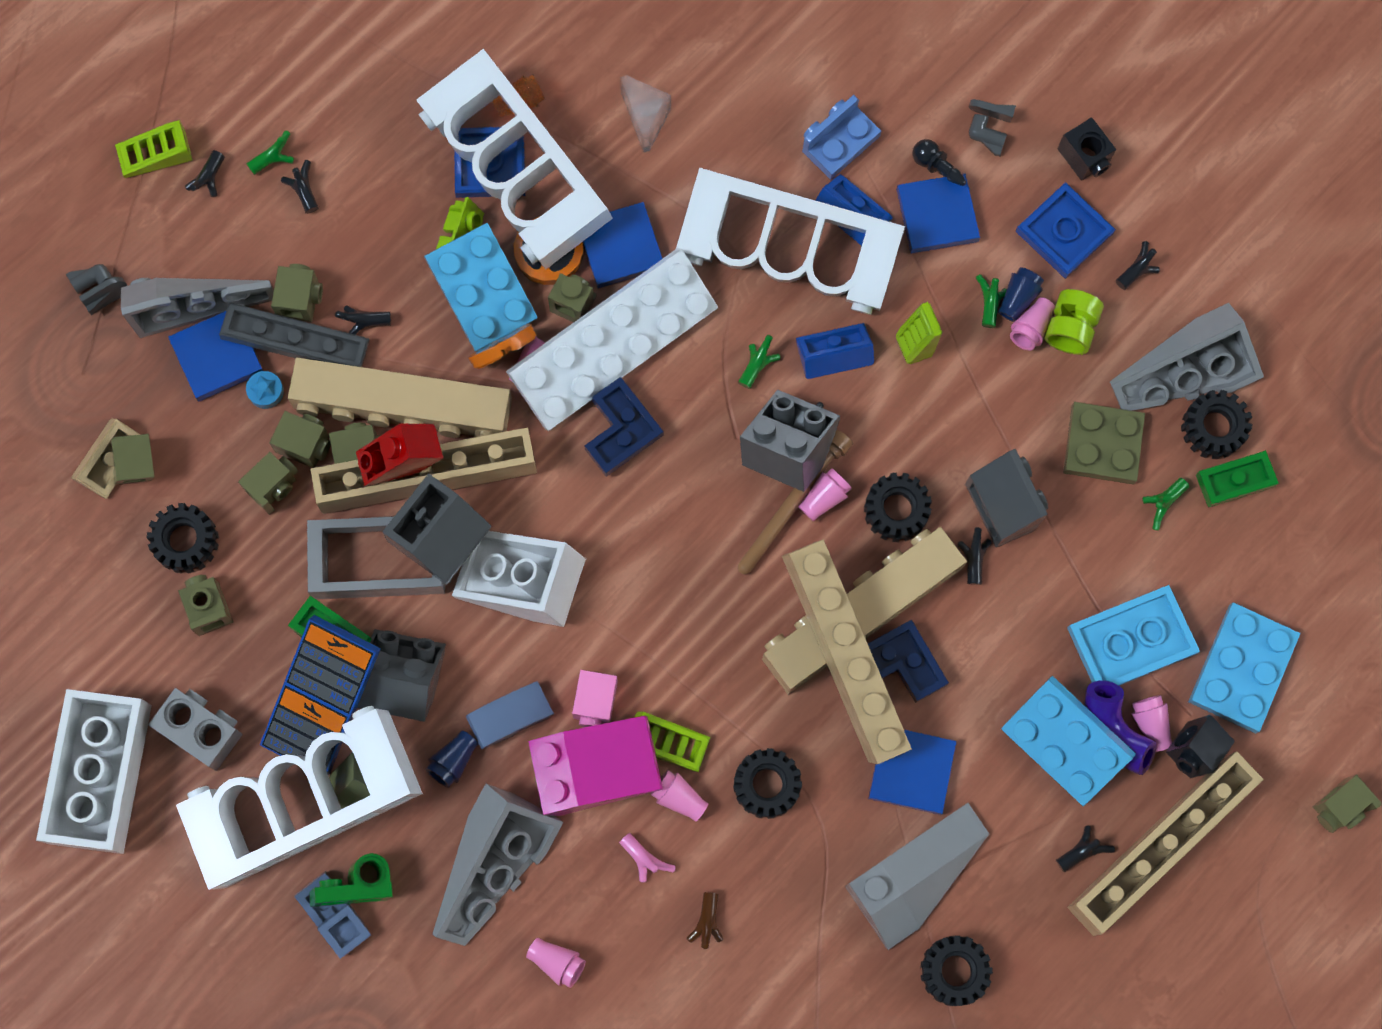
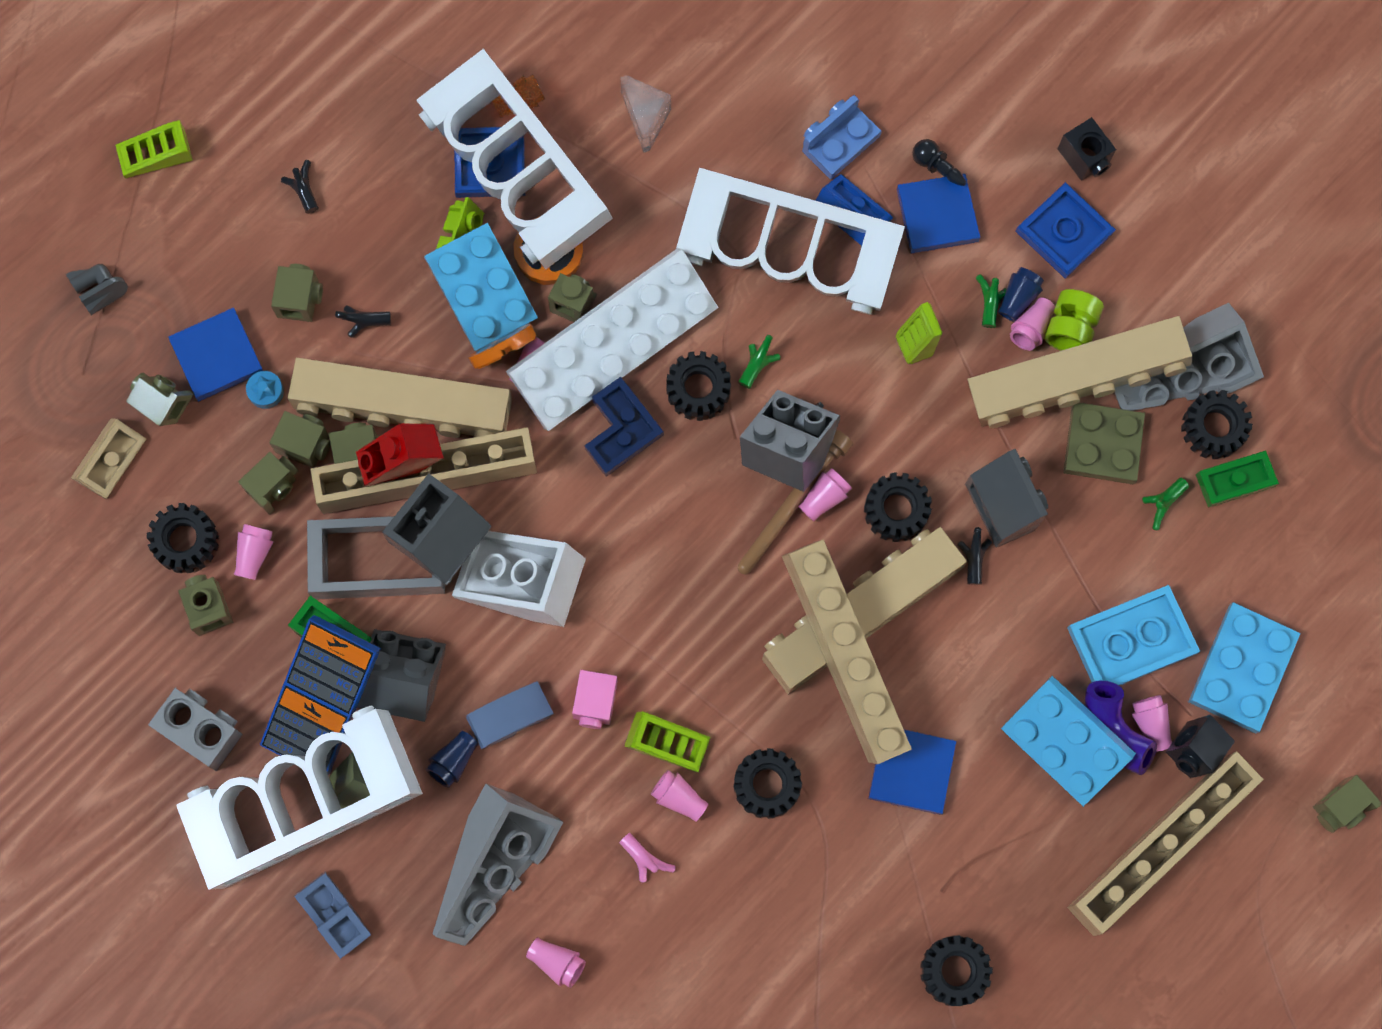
white brick [36,689,152,854] -> none
olive panel [111,434,154,485] -> none
light grey wedge [121,278,274,338] -> none
black bar [185,150,225,197] -> none
dark grey tile [219,303,369,367] -> none
green bar [246,131,294,175] -> none
green plate [309,853,393,907] -> none
dark pink slope [528,716,663,816] -> none
blue tile [583,202,663,289] -> none
reddish brown bar [687,892,723,949] -> none
blue slope [796,323,874,379] -> none
light grey wedge [845,803,989,950] -> none
dark blue plate [868,620,949,703] -> none
dark grey piece [969,99,1016,157] -> none
black bar [1056,826,1115,872] -> none
black bar [1115,241,1160,290] -> none
none -> brick [126,373,194,426]
none -> bright pink cone [234,524,274,580]
none -> black tyre [666,351,731,421]
none -> tan brick [967,316,1192,428]

